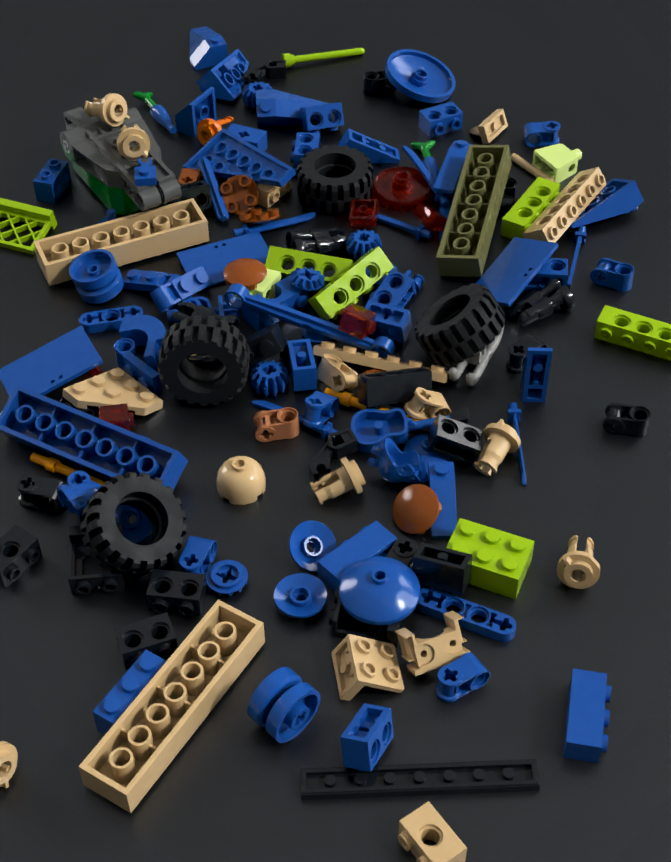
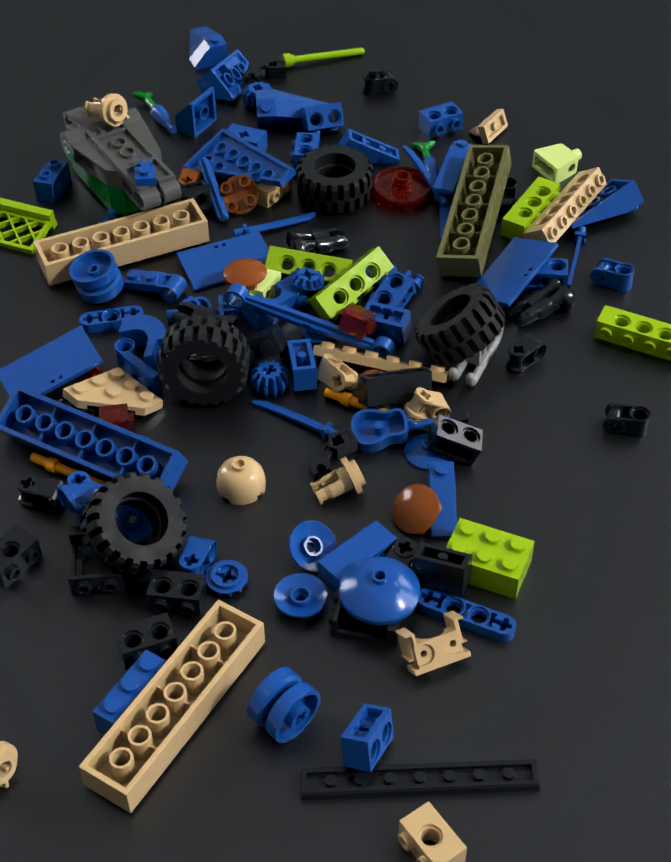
tan piece [116,124,150,161] -> none
blue plate [150,266,213,313] -> none
orange piece [197,116,234,146] -> none
dark orange dish [239,208,280,225] -> none
nougat piece [253,407,300,442] -> none
blue piece [301,390,339,427] -> none
tan bracket [331,634,404,701] -> none
blue gear [346,229,382,261] -> none
clear red piece [349,199,379,227] -> none
blue sword [354,209,433,240] -> none
blue helmet [367,437,428,484] -> none
blue dish [385,49,456,103] -> none
clear red piece [413,202,447,232] -> none
blue piece [436,652,490,702] -> none
tan piece [474,419,521,476] -> none
blue sword [507,402,526,485] -> none
tan bar [511,153,556,182] -> none
blue slope [520,347,553,402] -> none
blue piece [523,121,561,147] -> none
tan piece [557,535,600,589] -> none
blue brick [563,668,612,763] -> none

